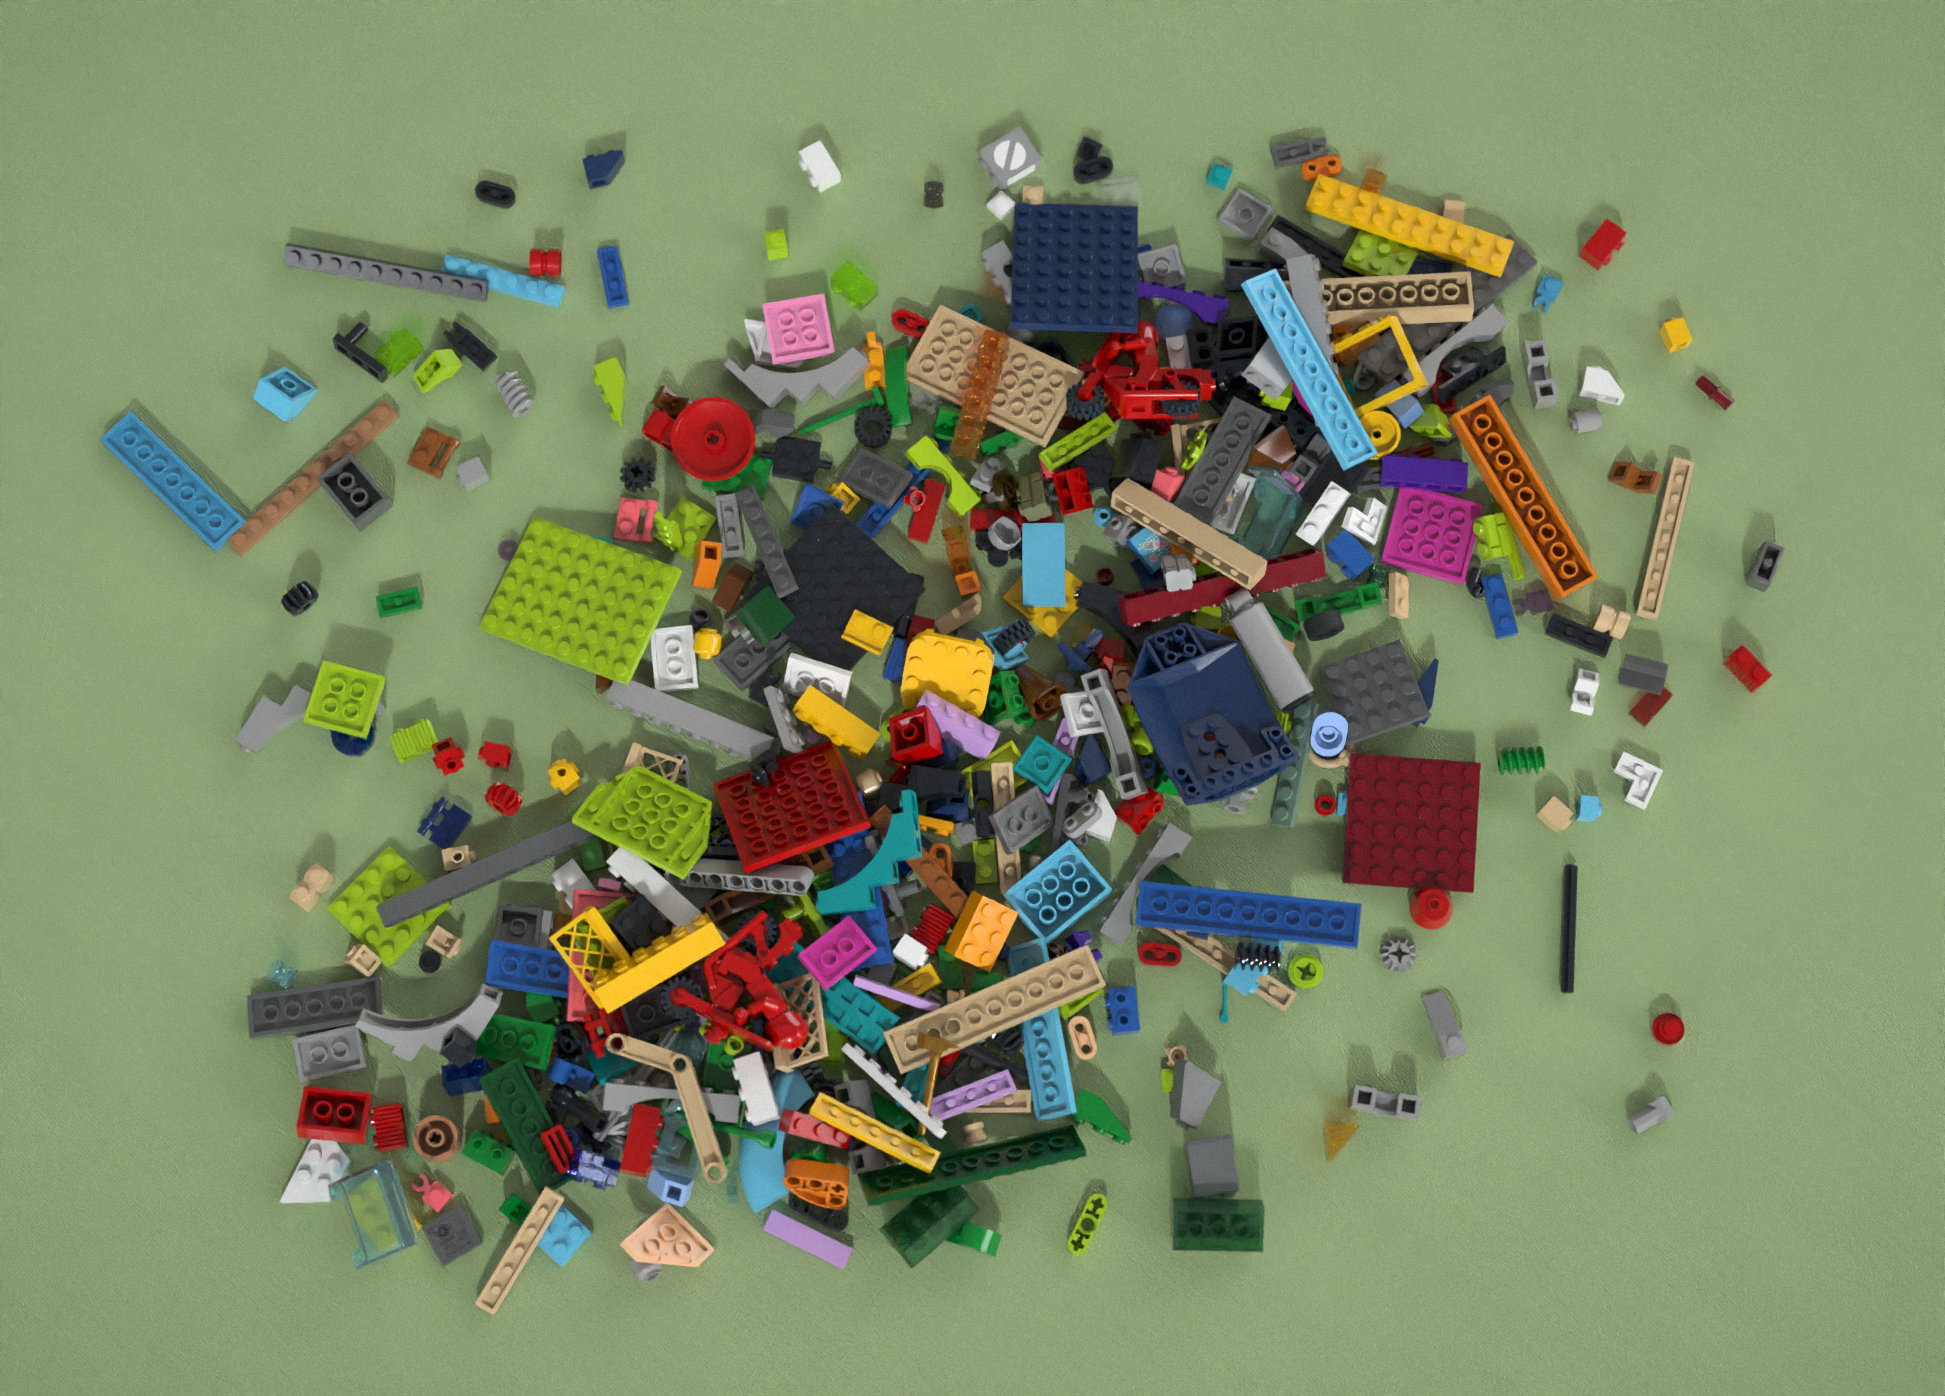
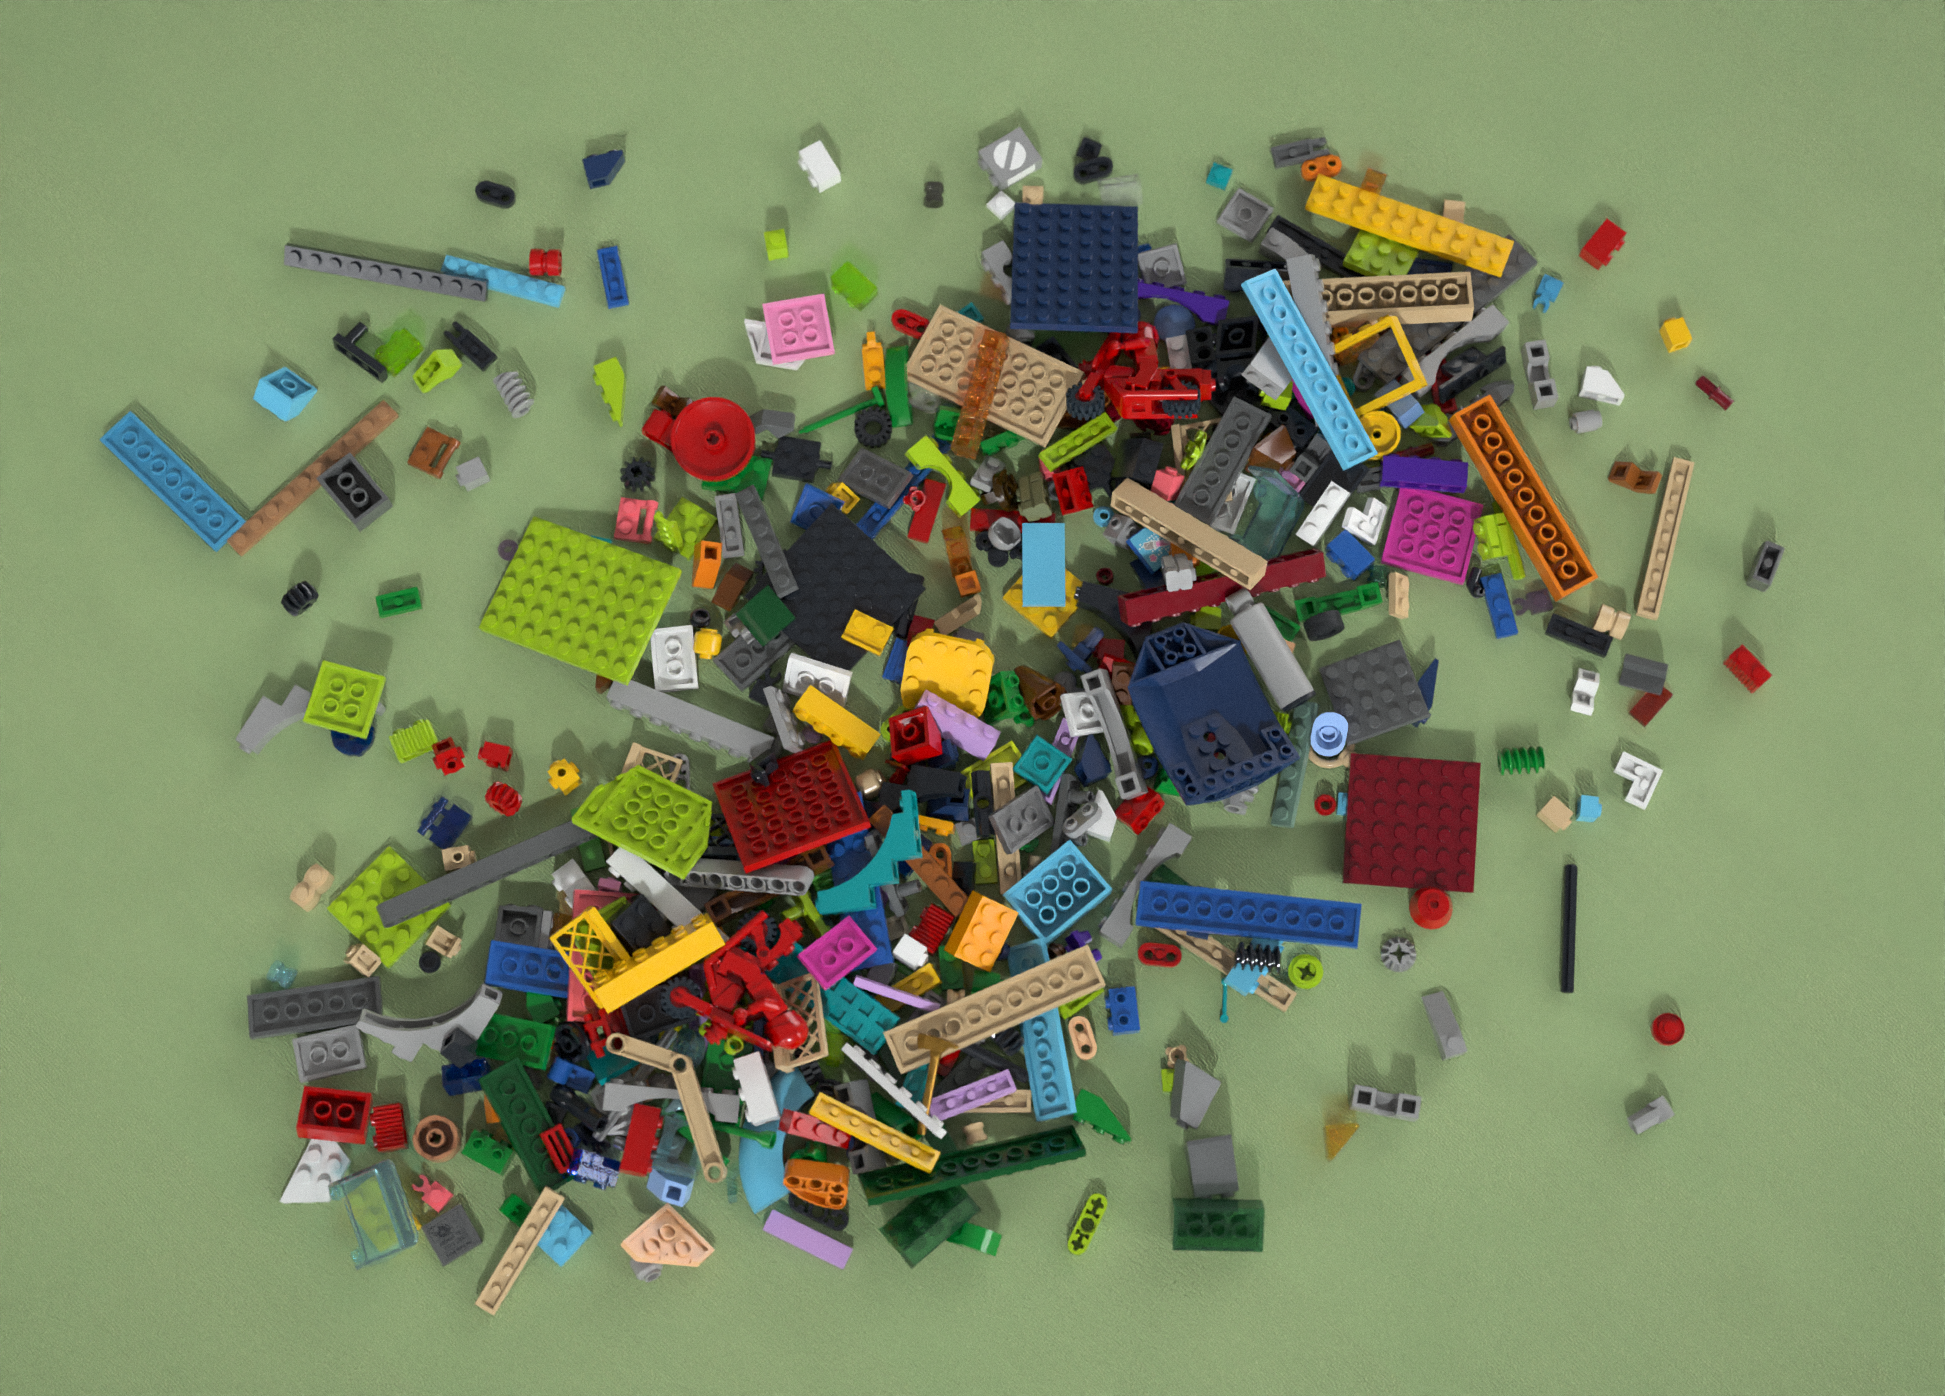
light grey arch [724,347,870,410] -> none
plate [977,619,1036,671] -> none

